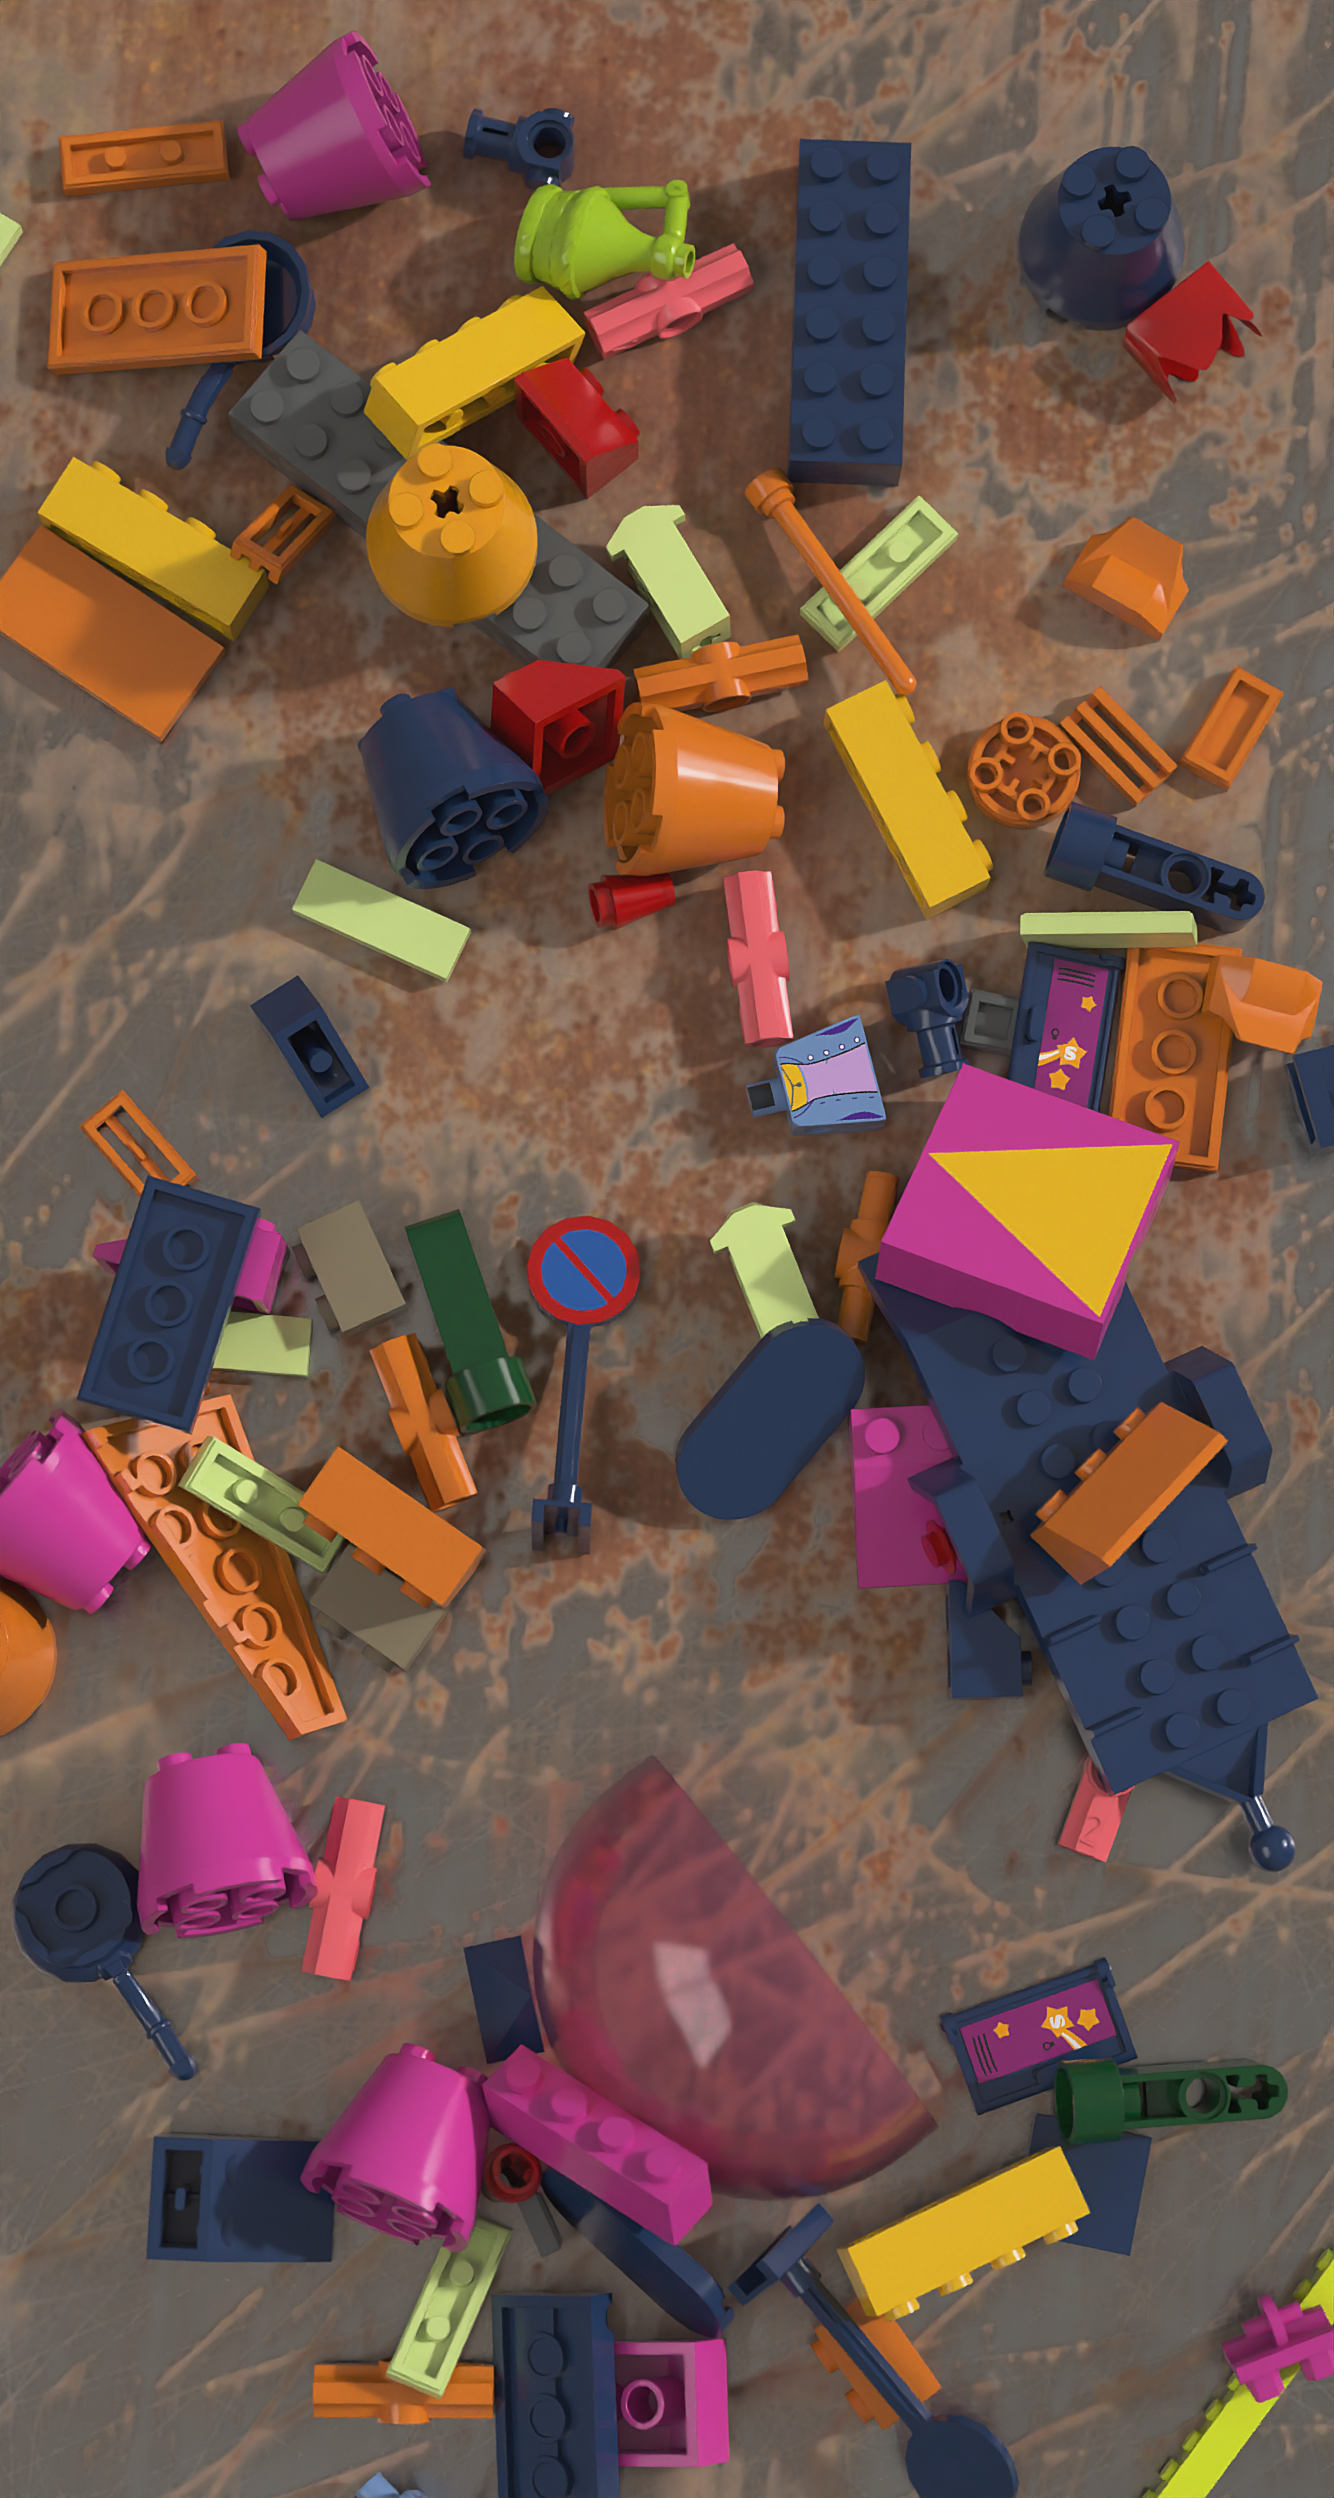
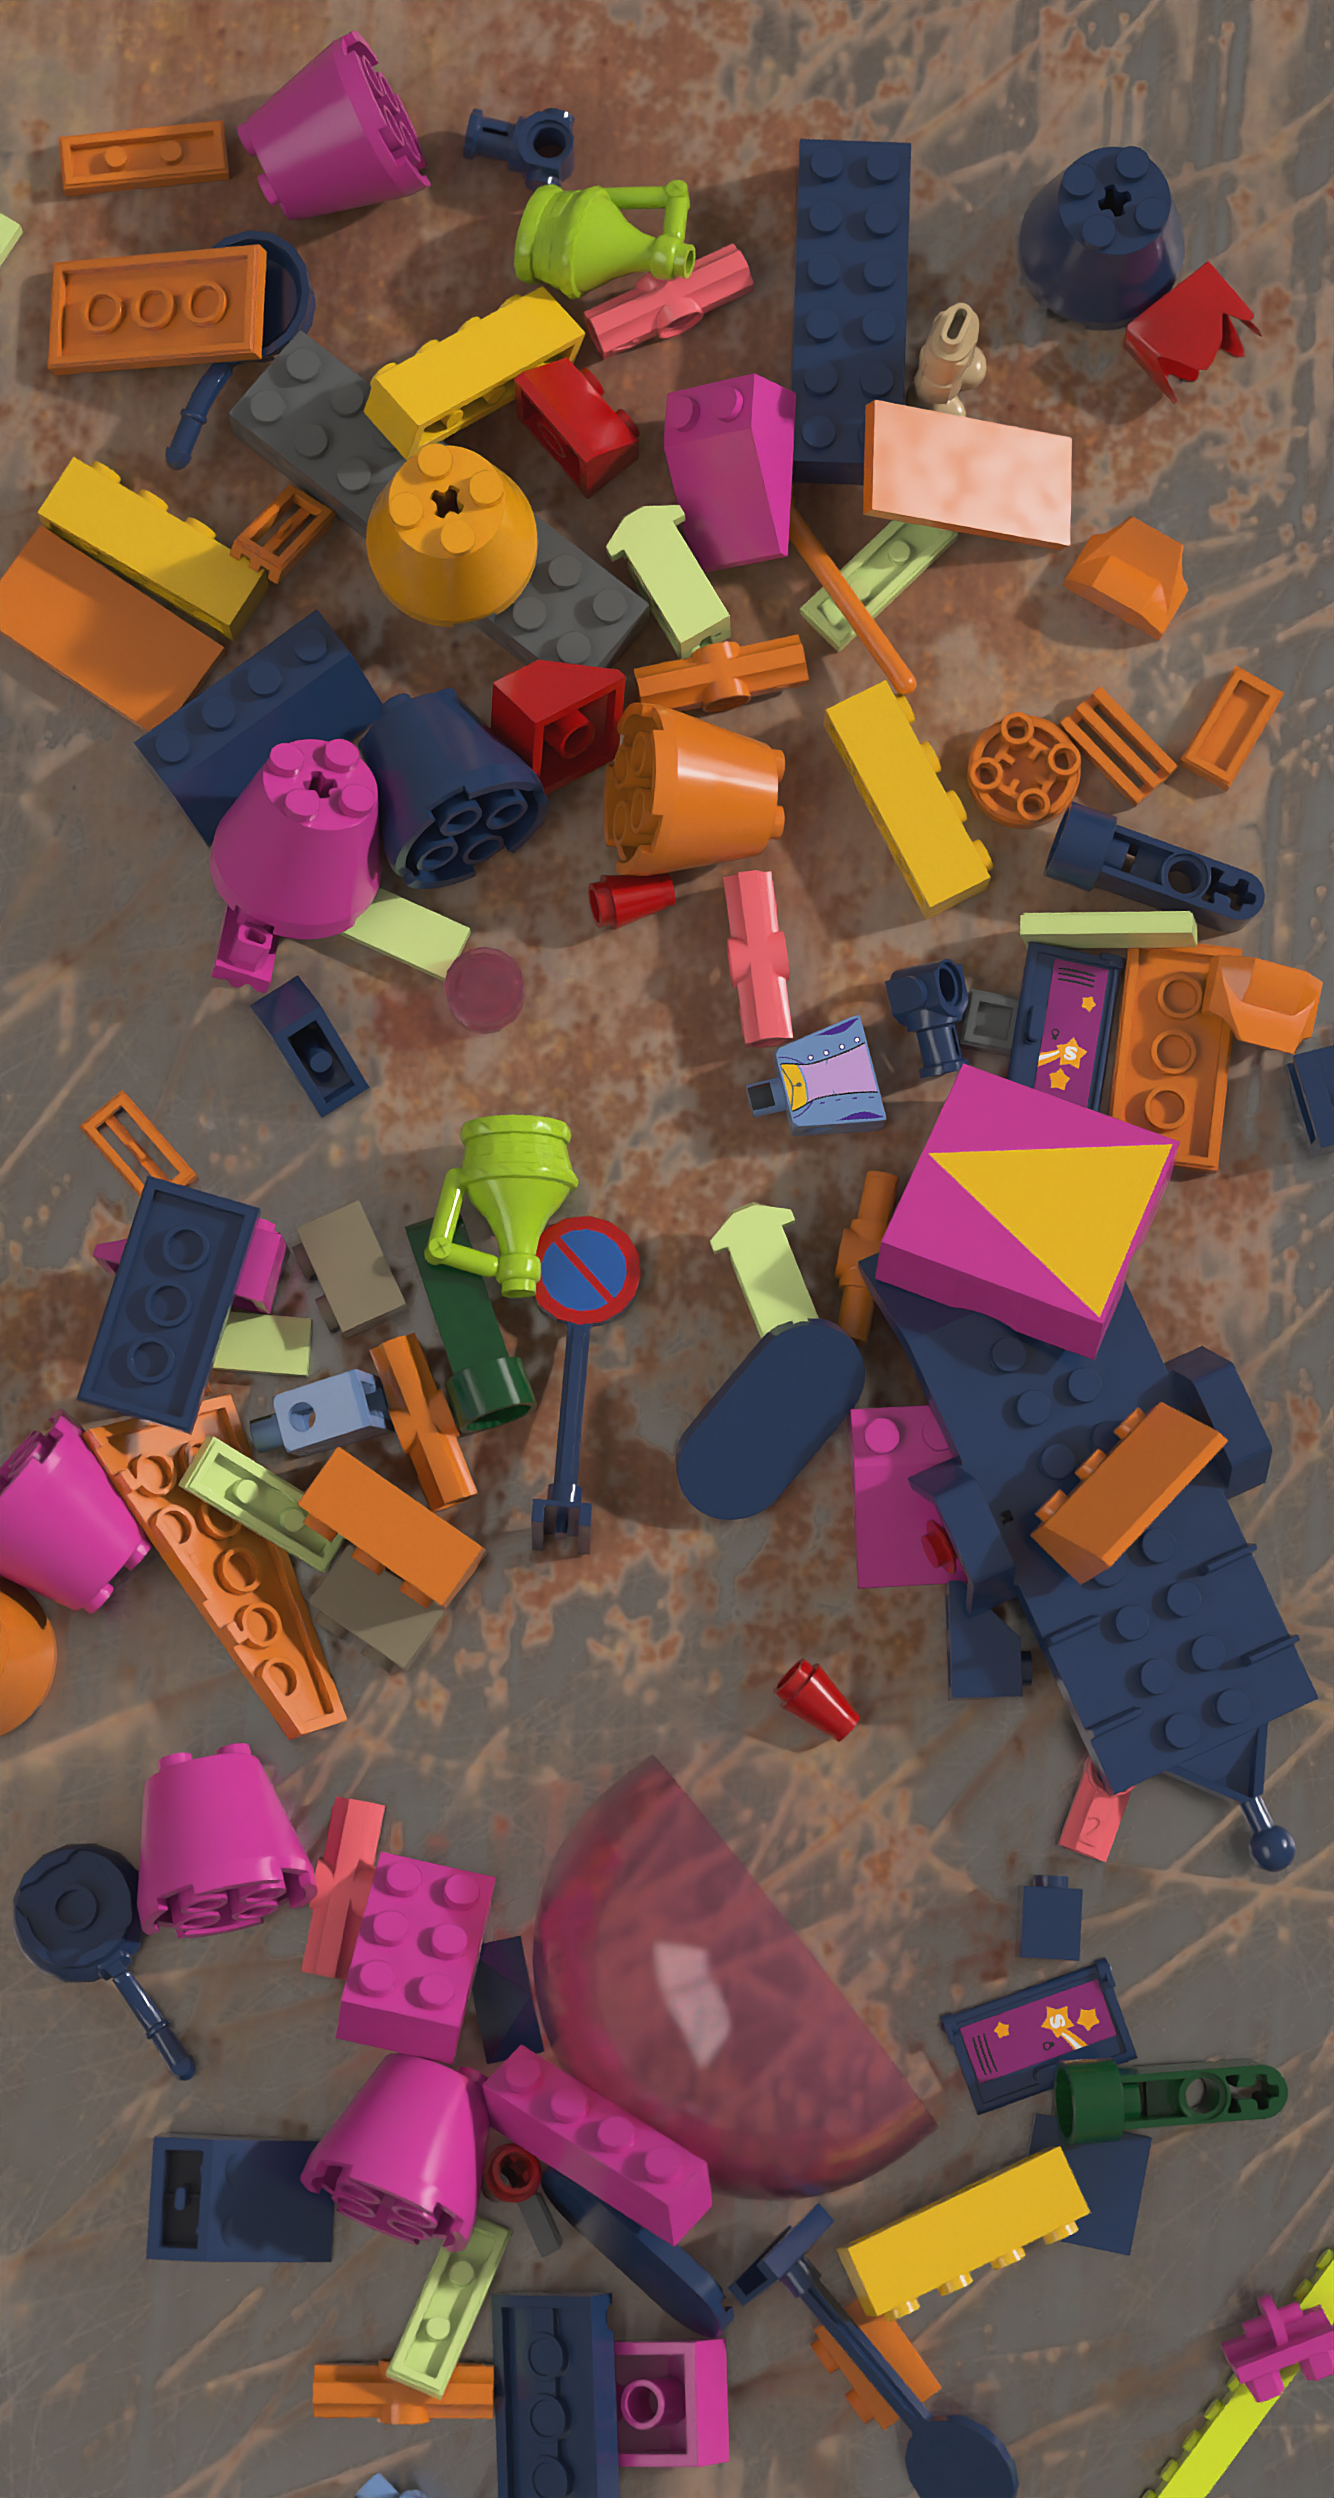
none -> dark blue slope [134,609,383,847]
none -> dark pink cone [209,739,382,939]
none -> dark pink hips [211,904,279,994]
none -> medium blue torso [250,1369,395,1457]
none -> dark pink brick [336,1852,496,2065]
none -> lime piece [424,1115,579,1298]
none -> clear pink wheel [444,947,525,1034]
none -> dark pink slope [664,373,796,573]
none -> red cone [773,1658,861,1742]
none -> tile [863,400,1072,550]
none -> tan piece [906,303,987,417]
none -> dark blue brick [1015,1875,1083,1961]

